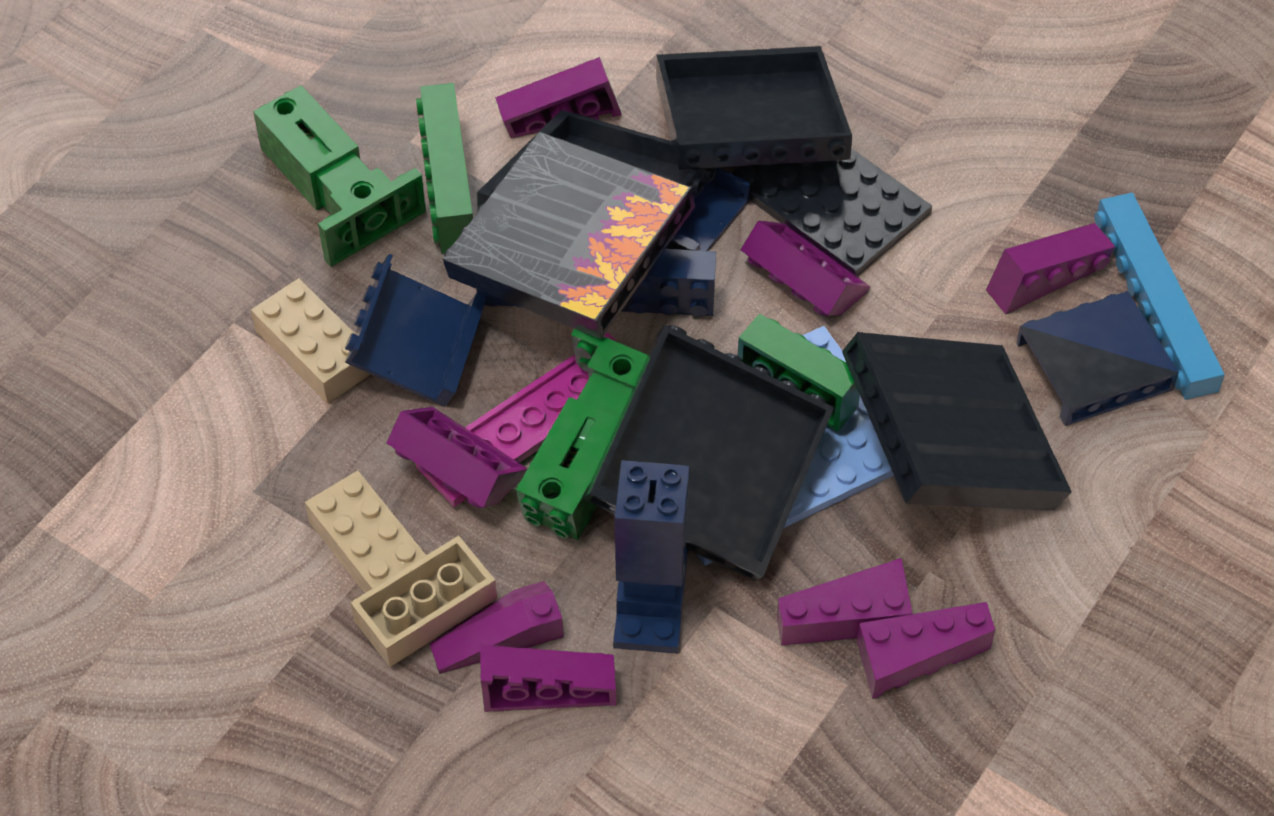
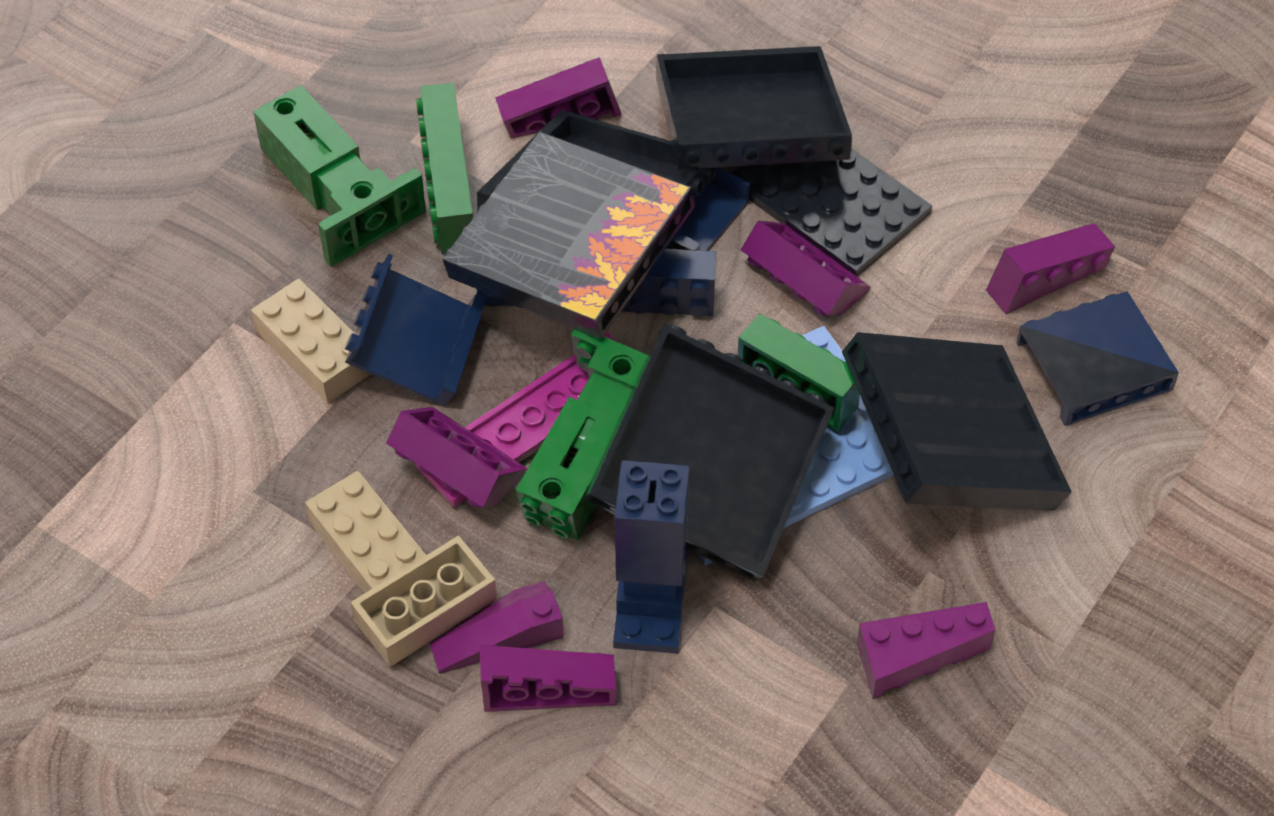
magenta wedge [776,558,913,646] -> none
dark azure brick [1094,192,1225,400] -> none

